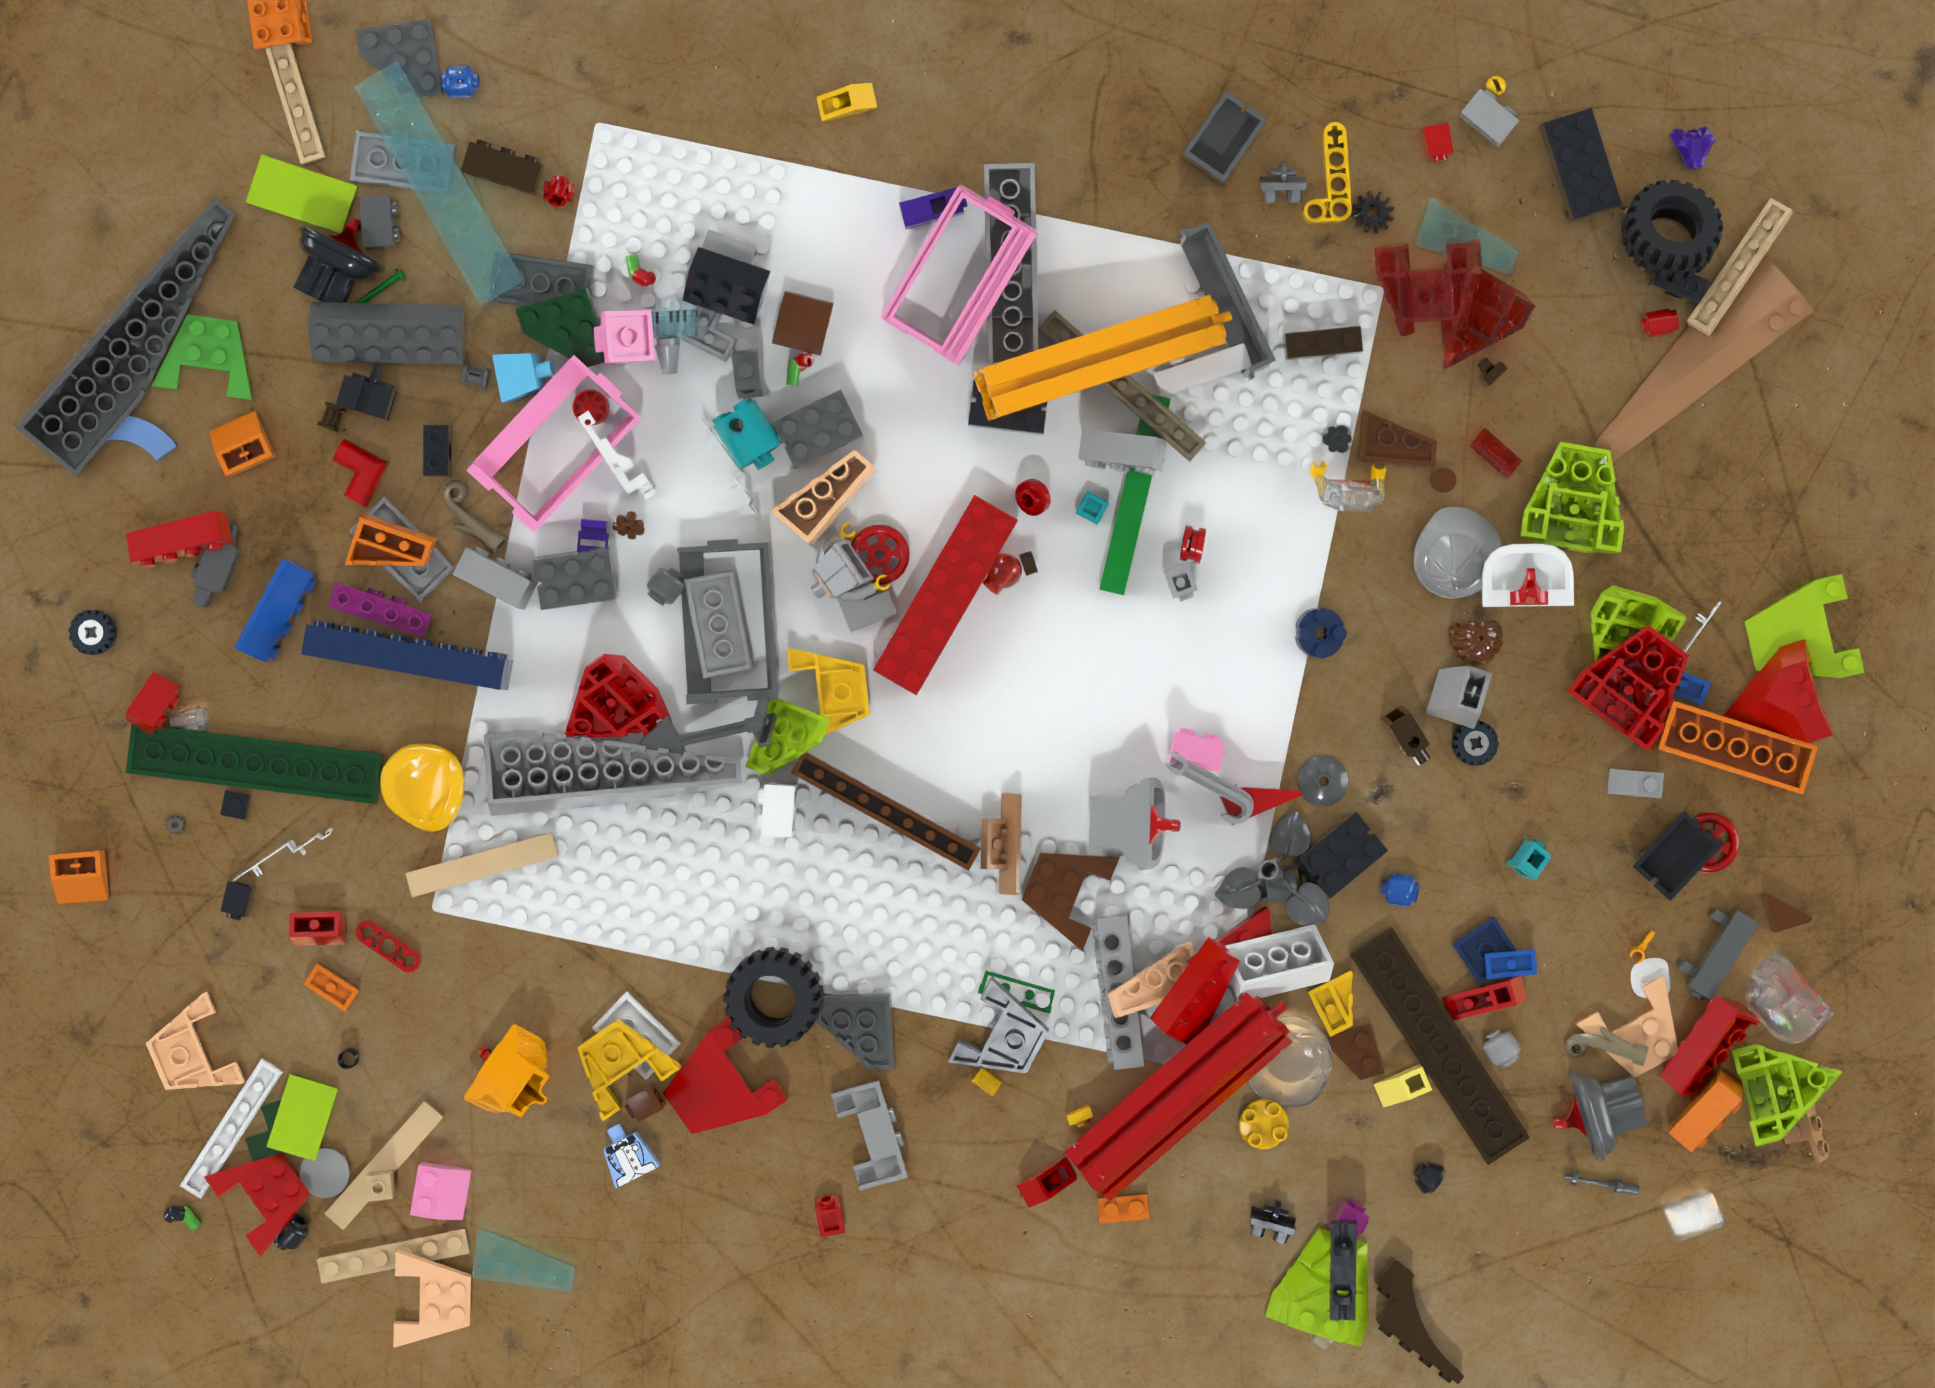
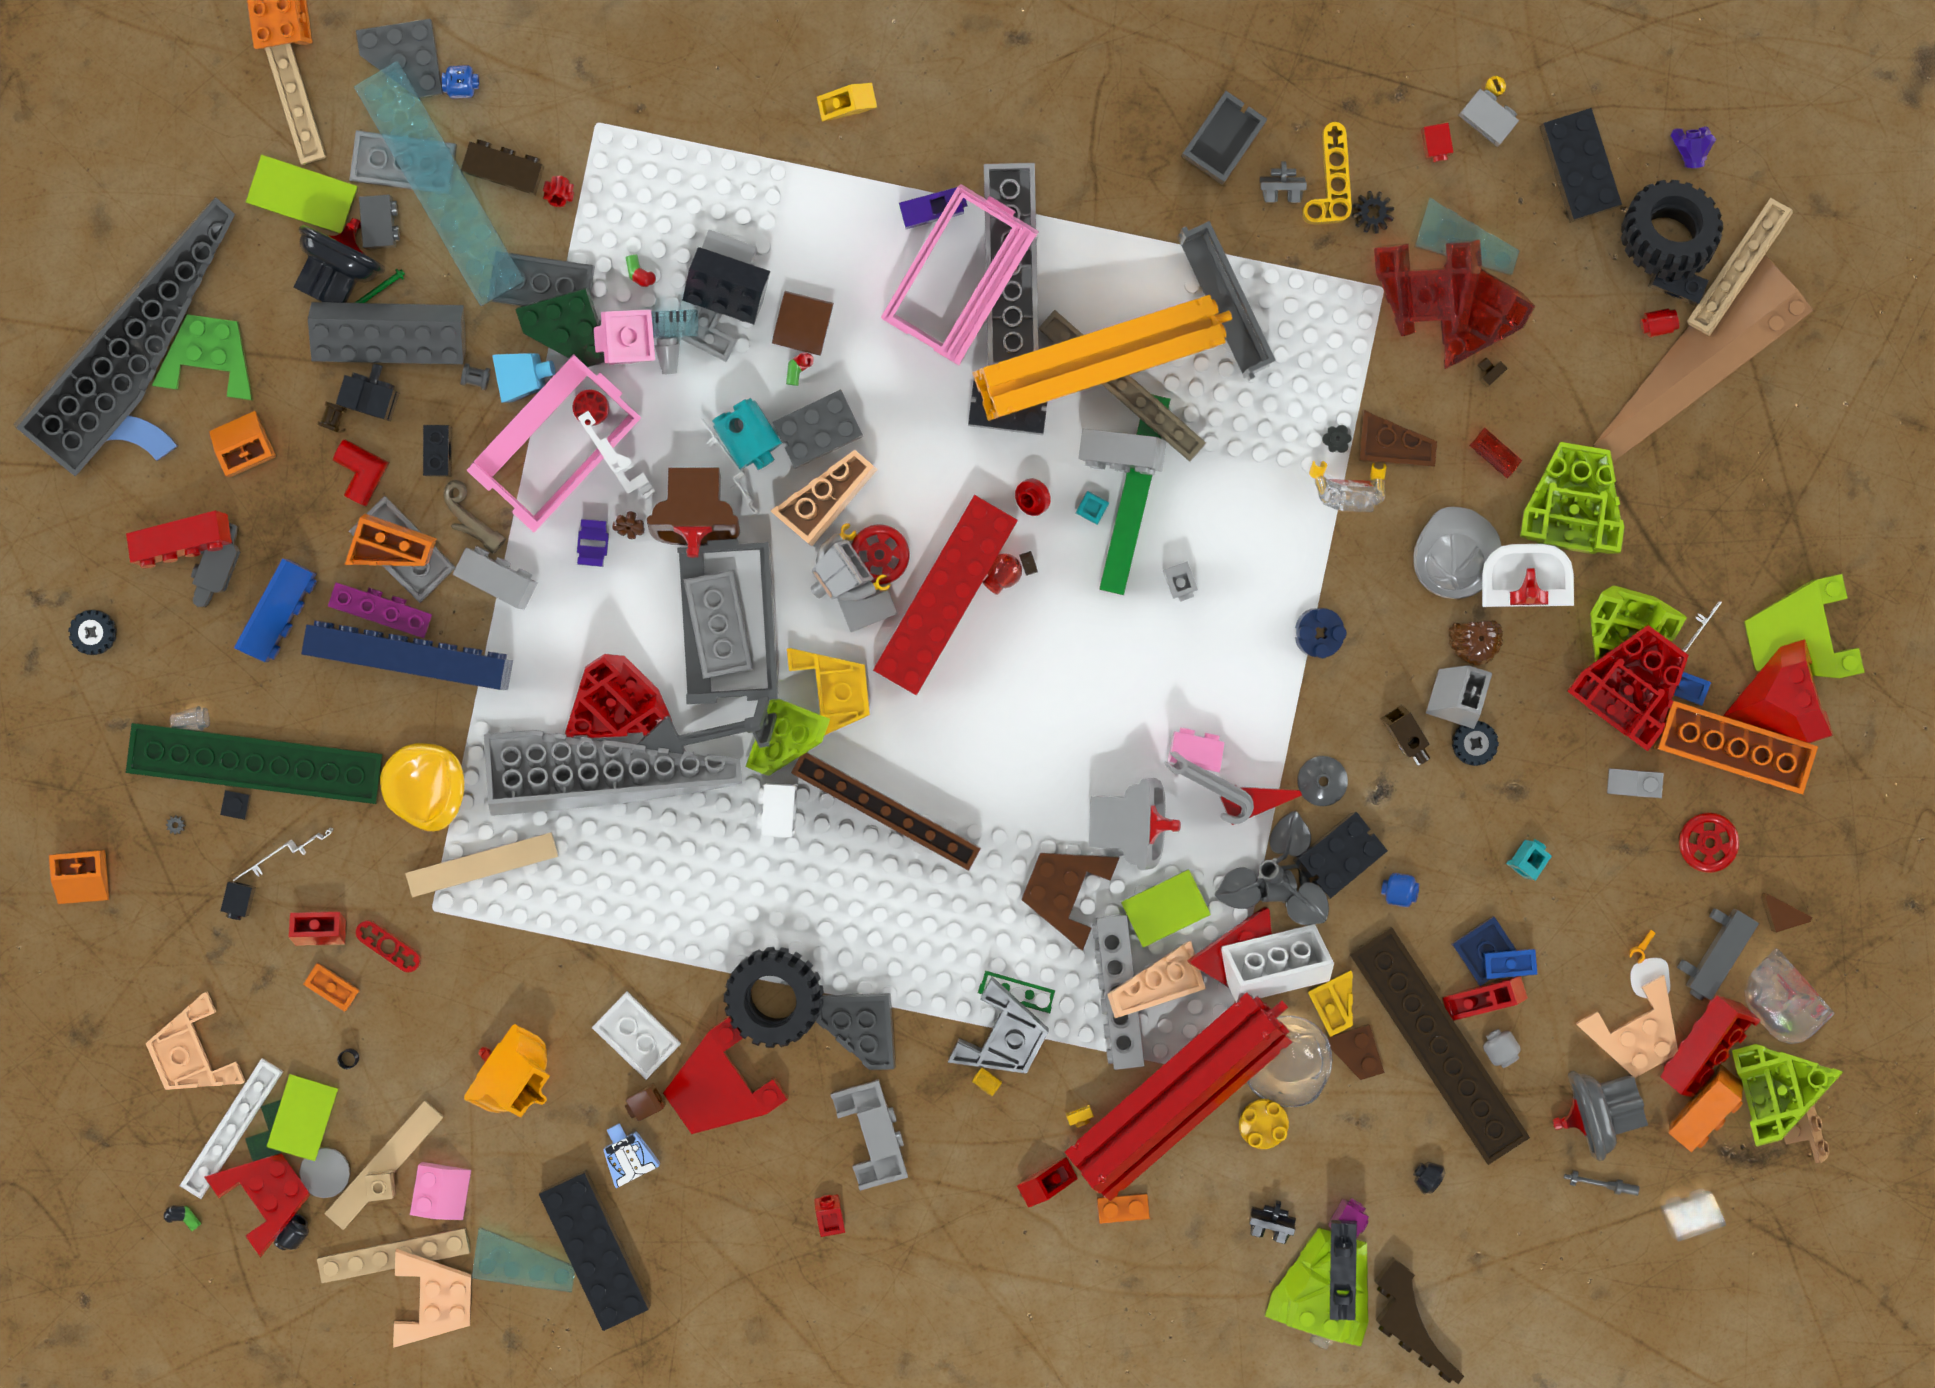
red brick [126,671,181,735] -> none
dark grey piece [533,546,618,610] -> none
yellow wing [577,1018,682,1121] -> none
dark grey head [647,567,684,606] -> none
dark grey torso [732,348,764,399] -> none
medium nougat bracket [981,793,1022,895] -> none
red wedge [1150,937,1240,1045] -> none
white sticker [1154,343,1252,397] -> none
red wheel [1180,525,1206,564] -> none
dark brown brick [1283,326,1363,361] -> none
light yellow slope [1373,1064,1432,1107] -> none
reddish brown tile [1430,468,1456,493] -> none
dark tan plant [1565,1027,1649,1066] -> none
black piece [1633,810,1724,901] -> none
none -> black brick [539,1169,651,1331]
none -> reddish brown piece [647,467,740,558]
none -> lime tile [1121,869,1211,947]

